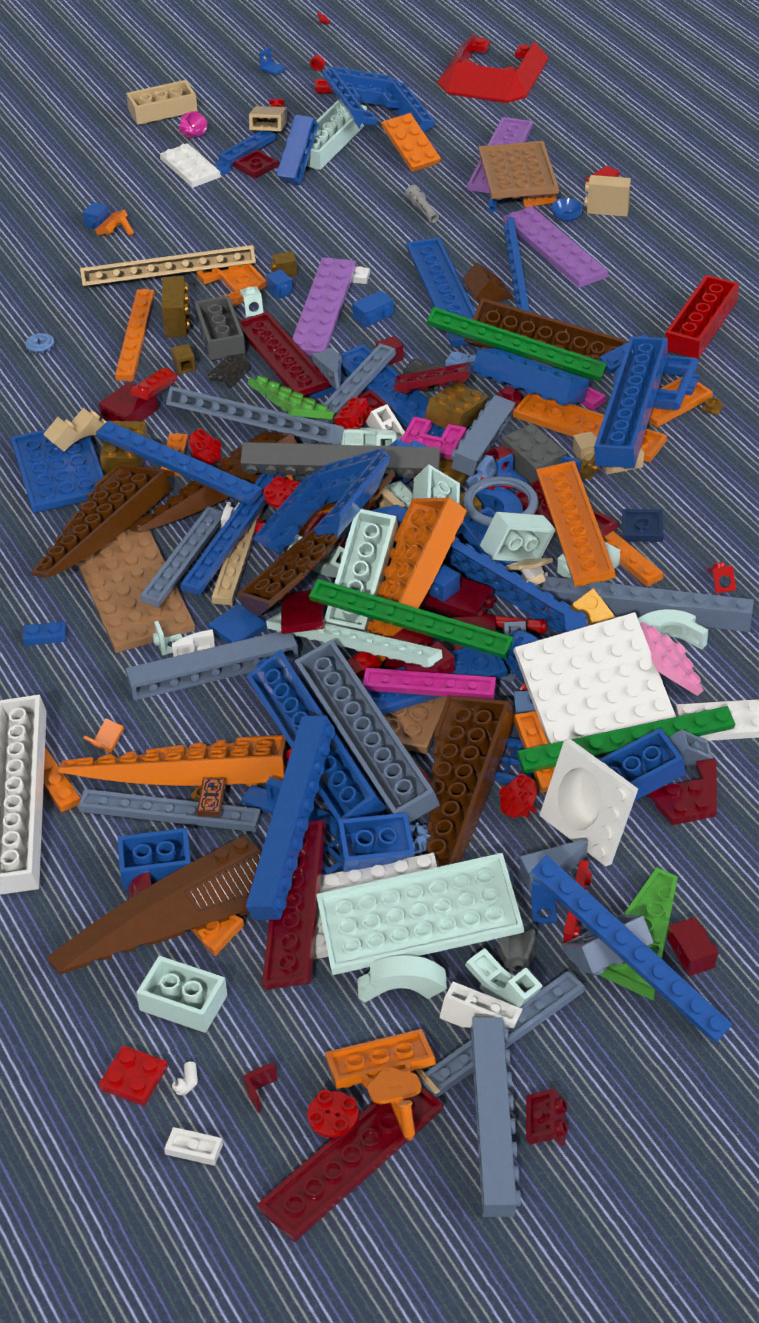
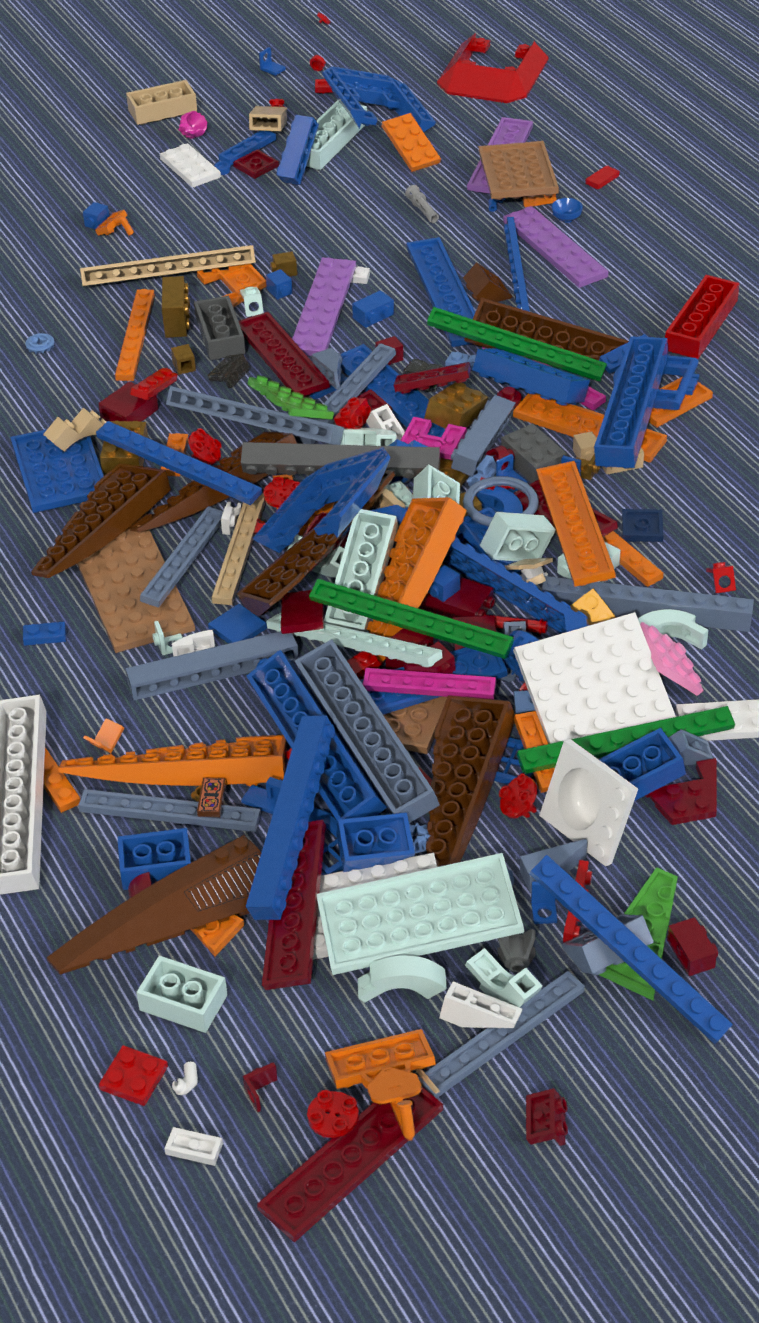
blue plate [181,473,287,595] -> none
sand blue brick [471,1017,521,1217] -> none
tan brick [584,175,631,216] -> none
pearl gold plate [702,397,724,415] -> none

